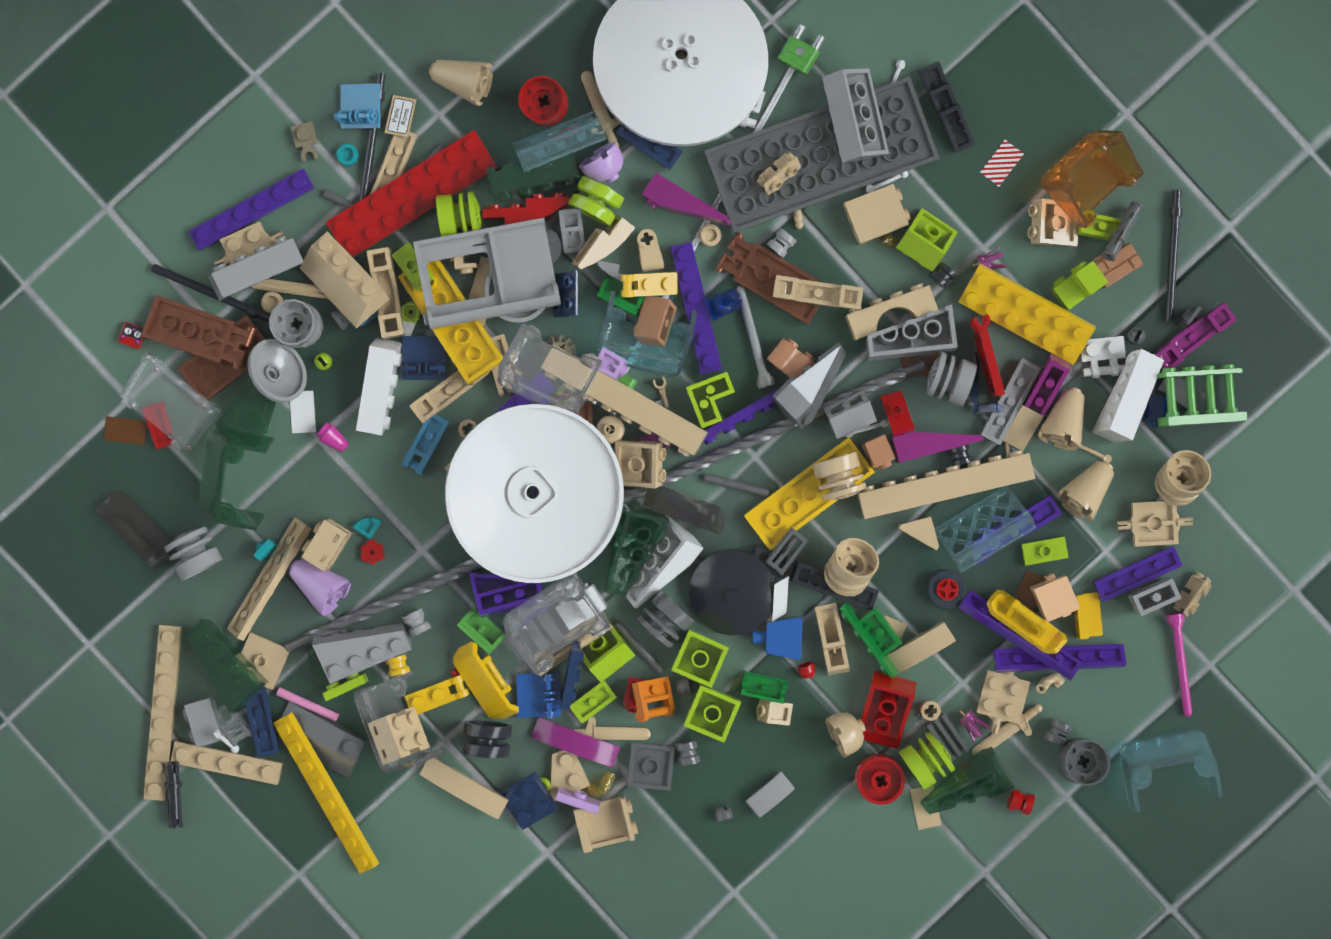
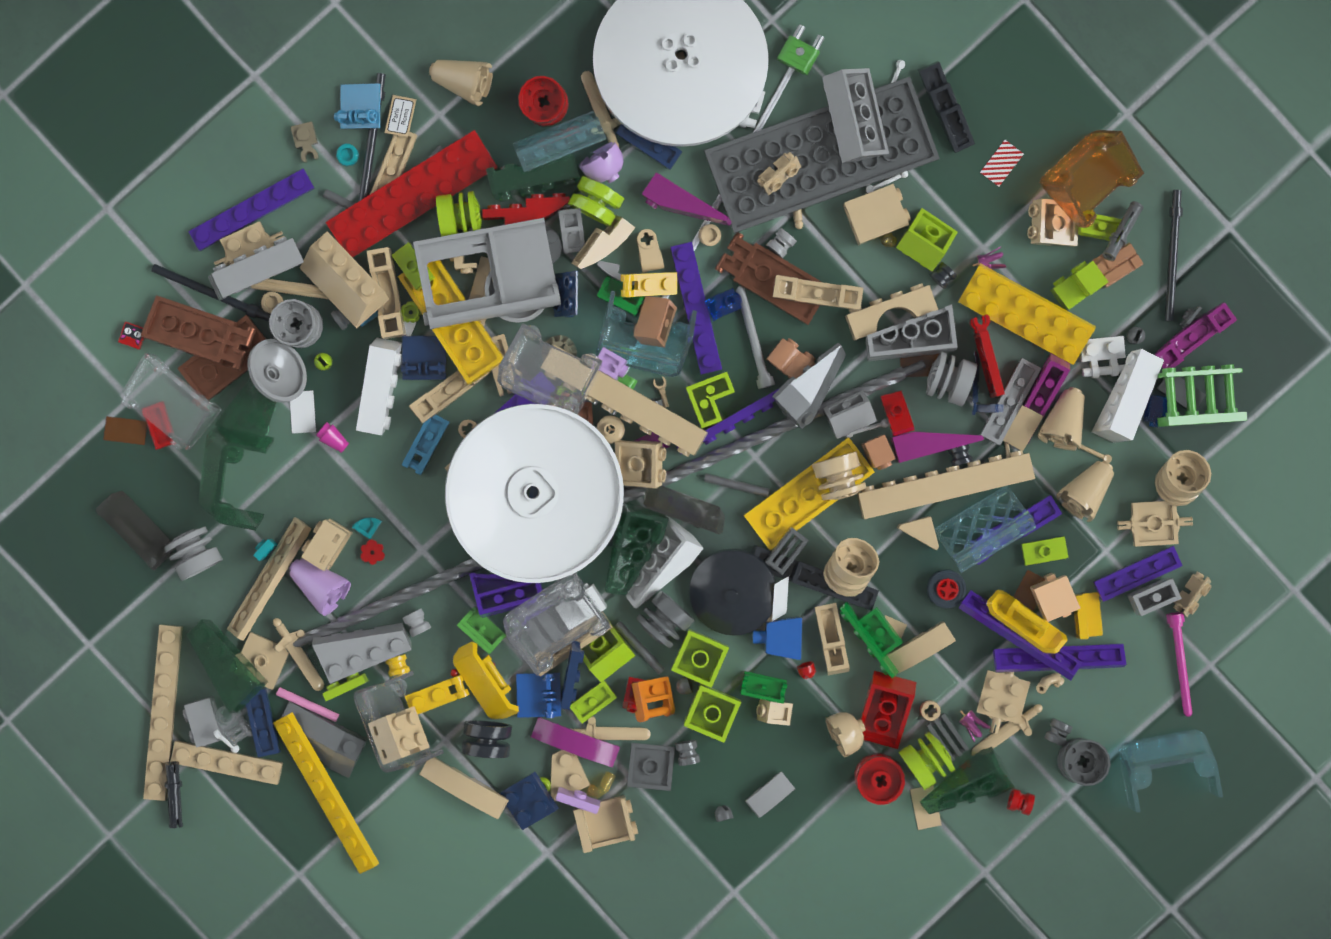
none -> tan sword [273,618,324,691]

